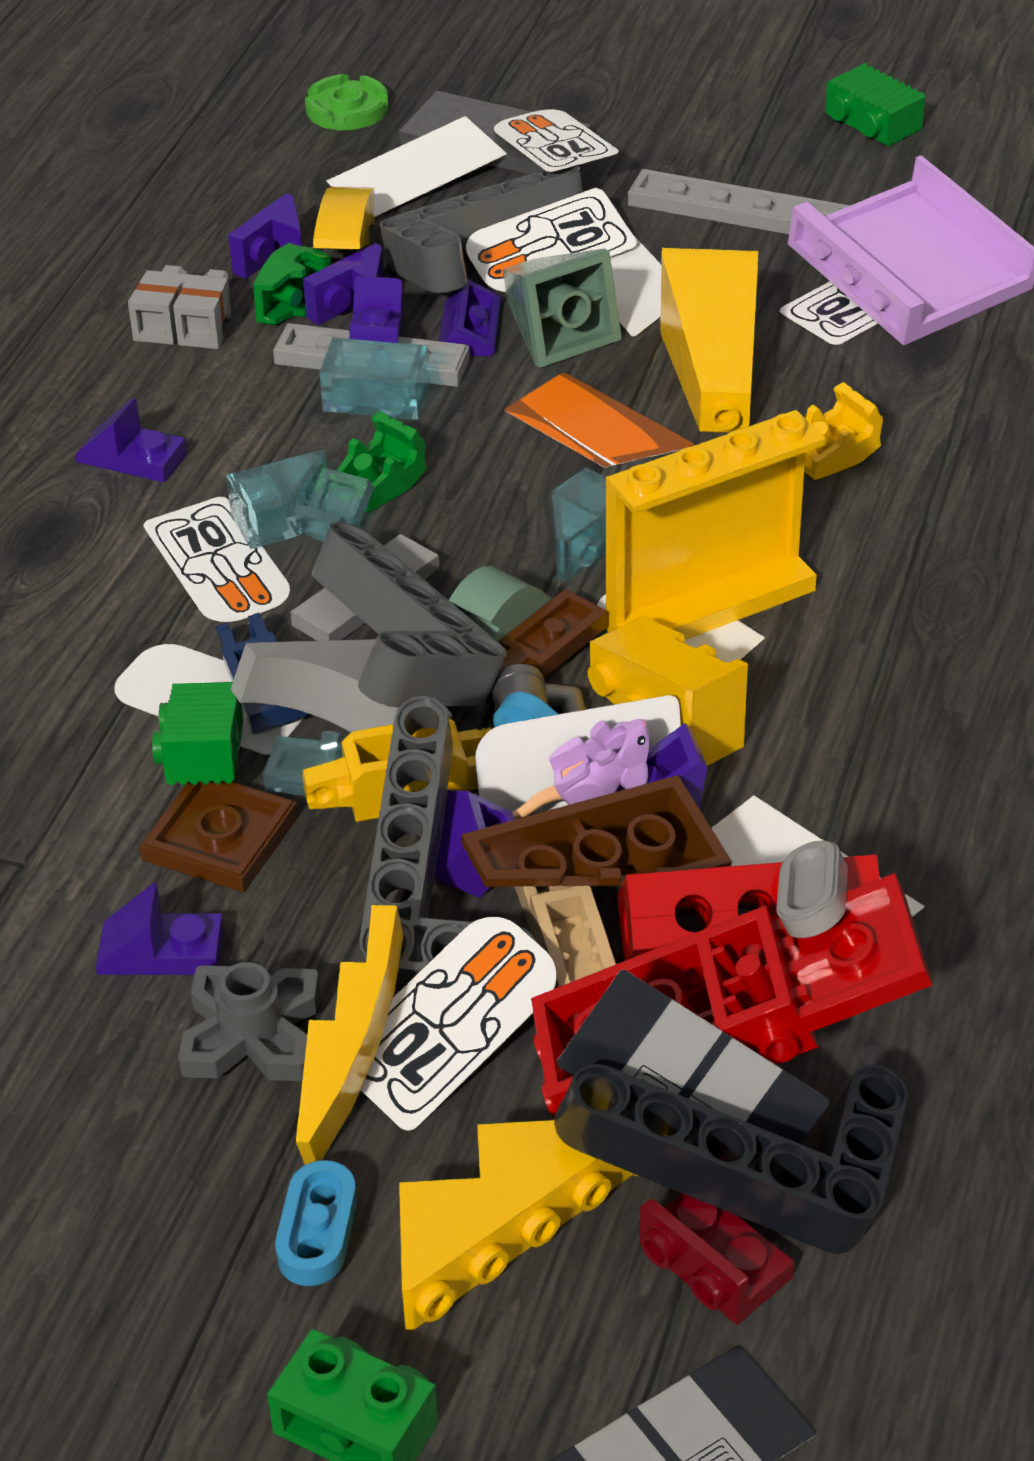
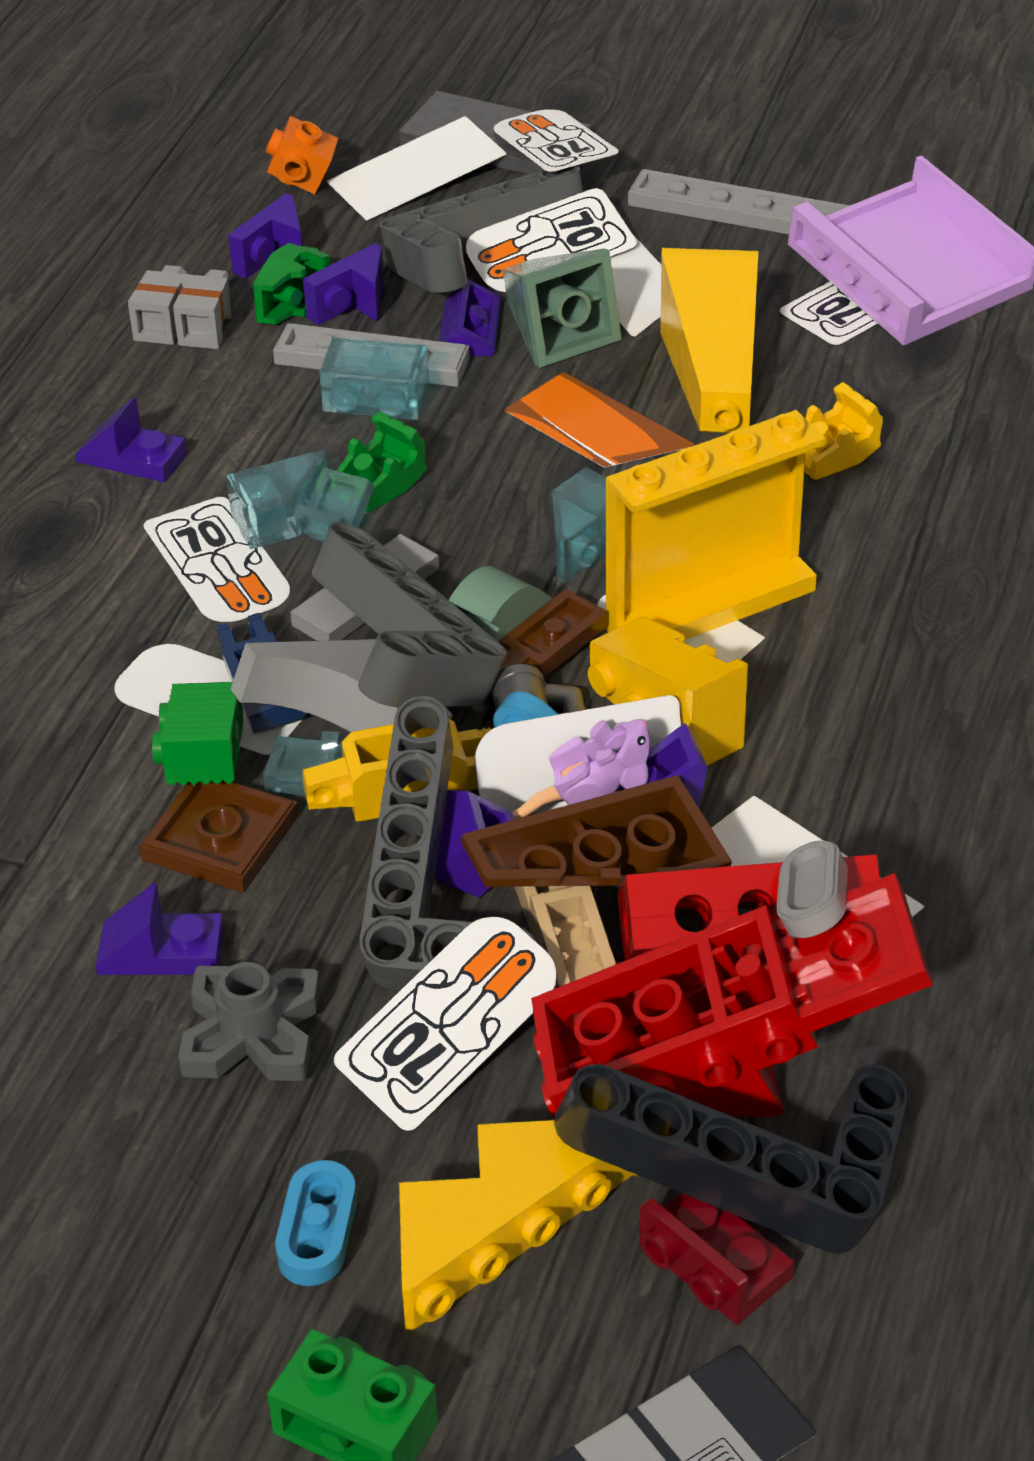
yellow slope [296,905,404,1165] -> none
bright green tile [305,74,388,131] -> none
yellow slope [313,186,374,249] -> none
dark purple slope [349,276,402,346] -> none
sticker [557,969,830,1144] -> none
green brick [825,63,925,147] -> none
none -> orange brick [265,116,338,195]

